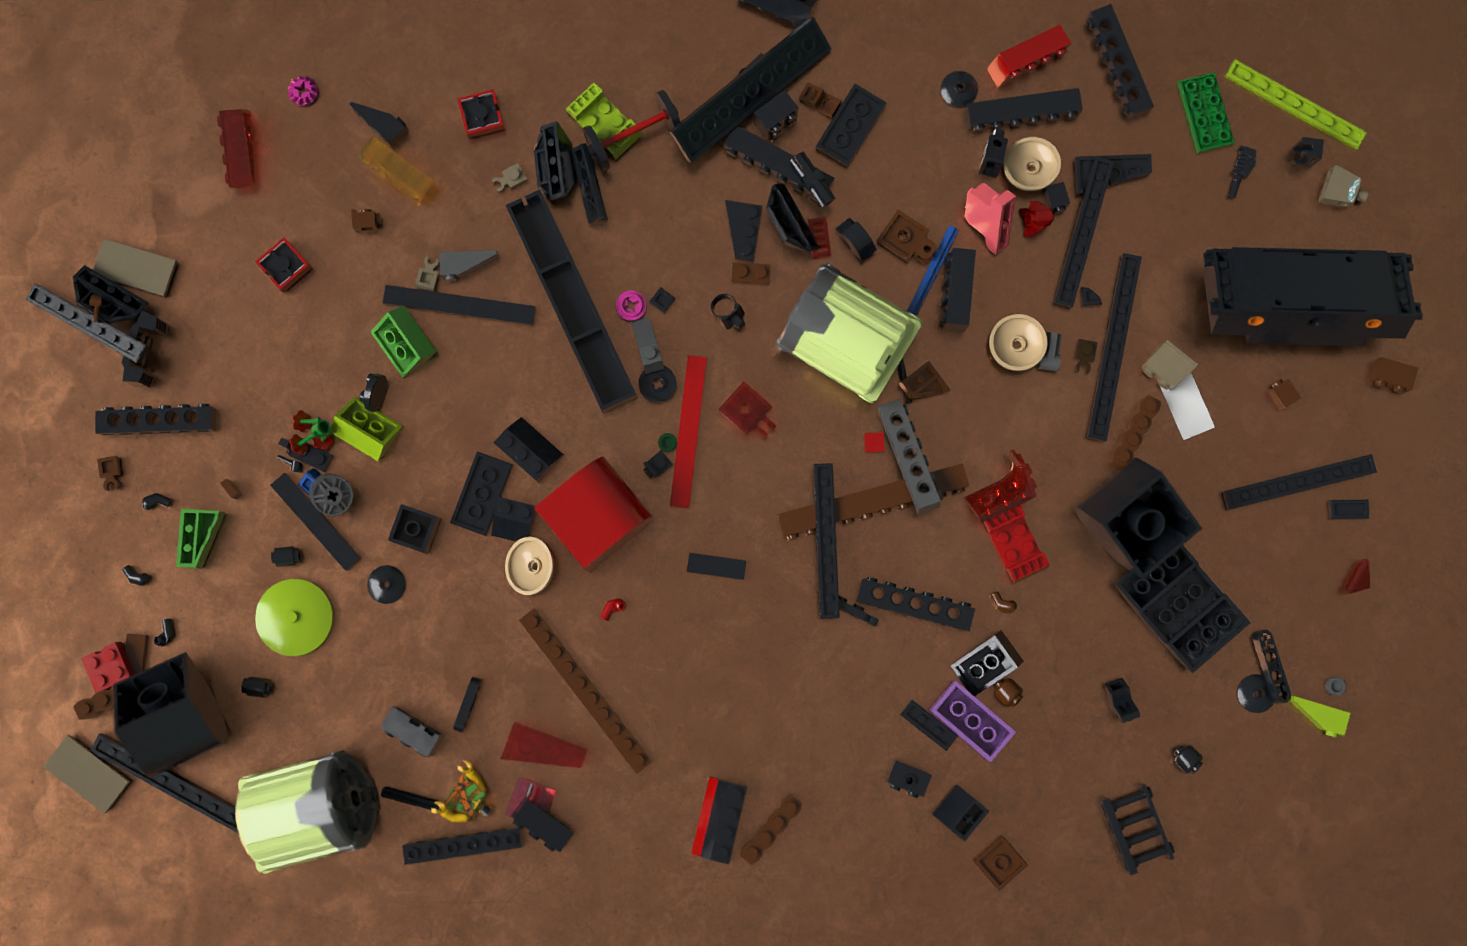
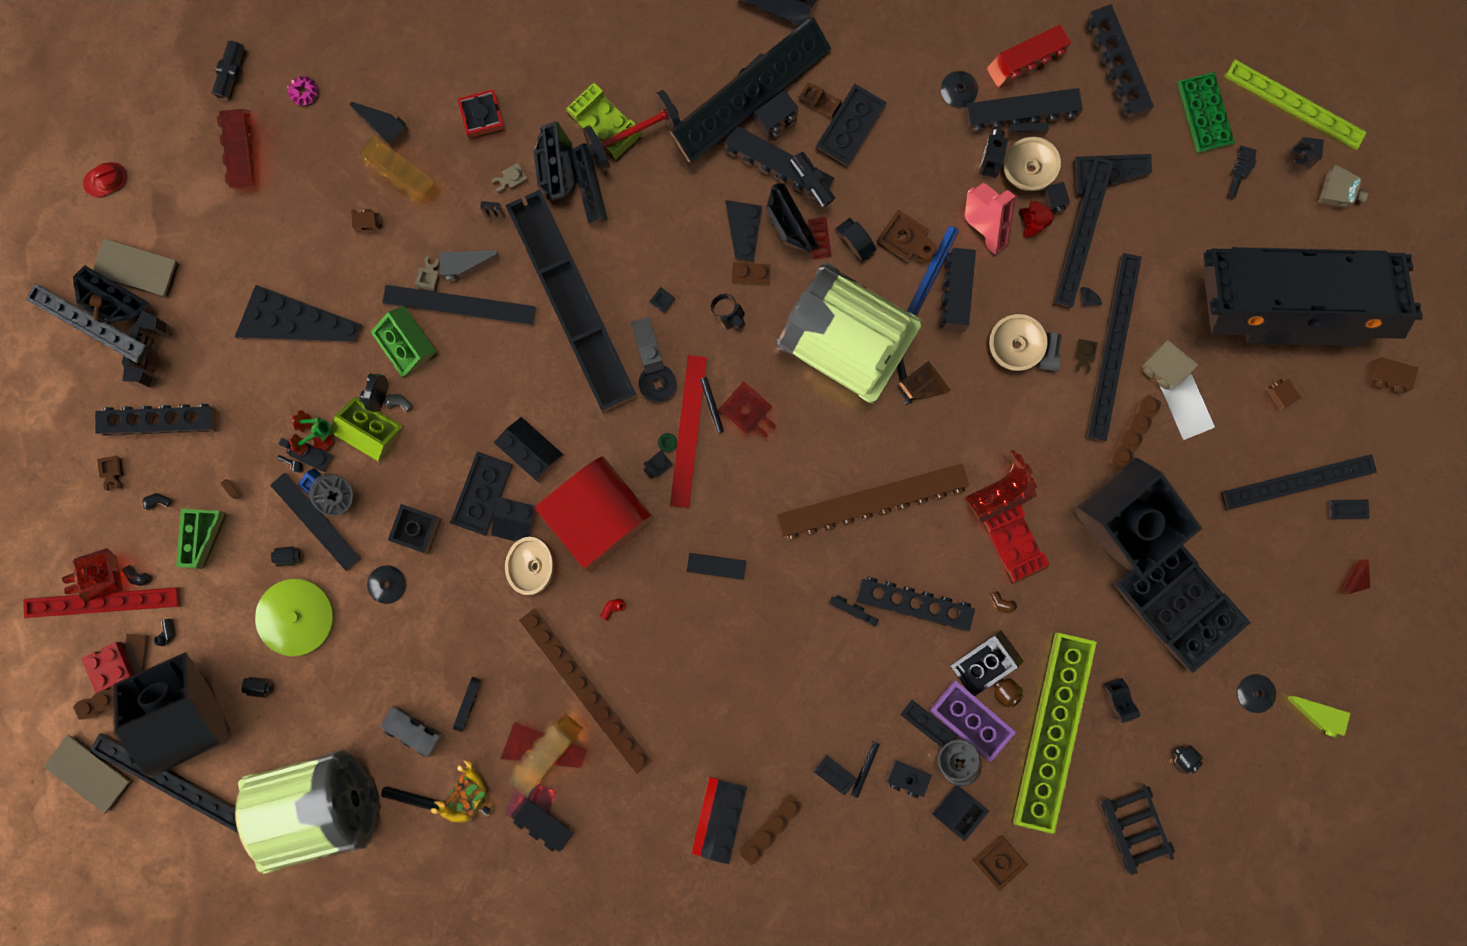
piece [255,237,312,292] -> none
black brick [402,827,524,865] -> none
dark pink gear [616,290,646,321] -> none
black tile [813,463,840,619] -> none
red tile [864,432,885,453] -> none
dark grey brick [878,399,943,515] -> none
black beam [1253,629,1291,704] -> none
dark grey tile [1325,677,1347,696] -> none
none -> red tile [23,587,180,618]
none -> clear red hinge [62,548,123,602]
none -> red piece [83,162,127,198]
none -> black piece [211,40,245,100]
none -> black wing [234,285,363,343]
none -> dark grey arm [383,394,413,412]
none -> black tile [480,201,504,219]
none -> clear yellow wedge [508,713,583,796]
none -> black bar [700,377,724,433]
none -> black hinge [813,755,858,795]
none -> black bar [851,741,880,798]
none -> dark grey wheel [938,740,982,786]
none -> black tile [1008,123,1049,136]
none -> lime brick [1013,633,1097,834]

